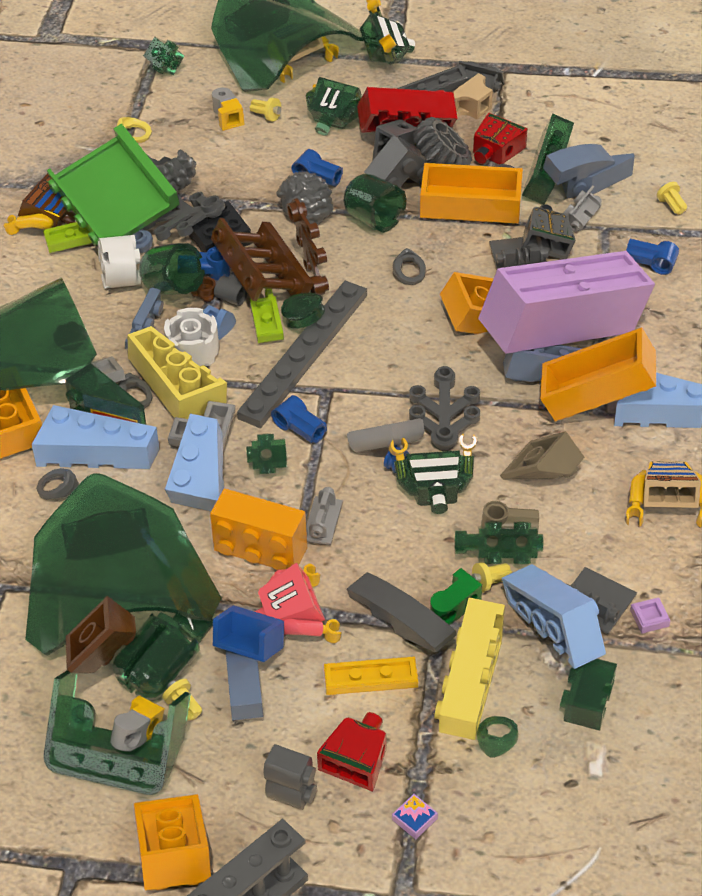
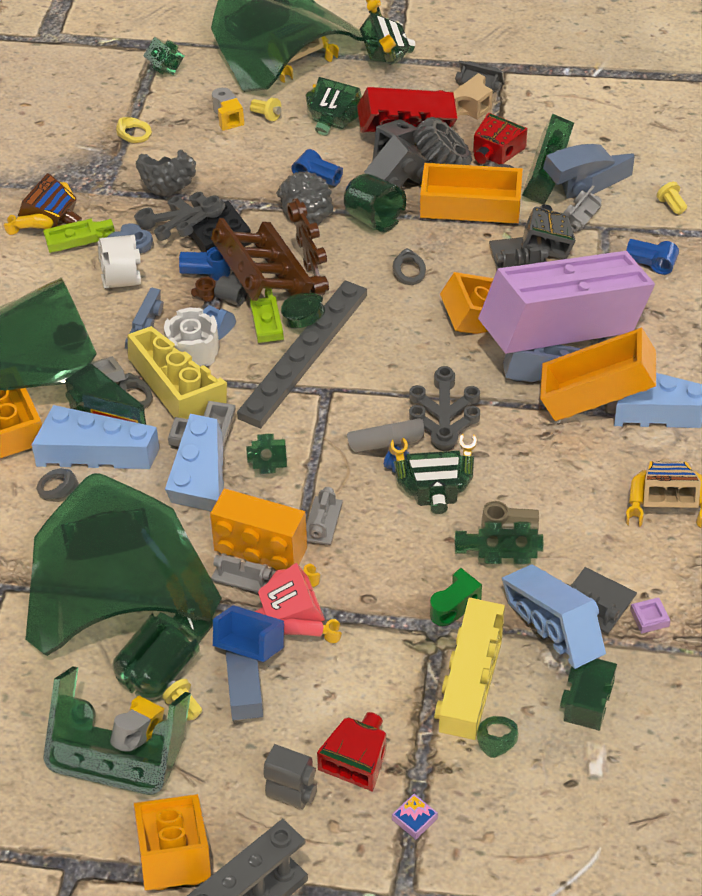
bright green panel [47,123,180,246] -> none
reddish brown slope [66,596,136,673] -> none
clear green cylinder [139,243,205,295] -> none
blue piece [271,395,327,444] -> none
yellow tile [324,656,418,695] -> none
dark grey slope [347,572,457,652] -> none
dark grey tile [397,64,469,92] -> none
light yellow piece [471,562,512,592] -> none
dark tan slope [500,431,585,480] -> none
none -> light grey hinge [211,553,275,593]

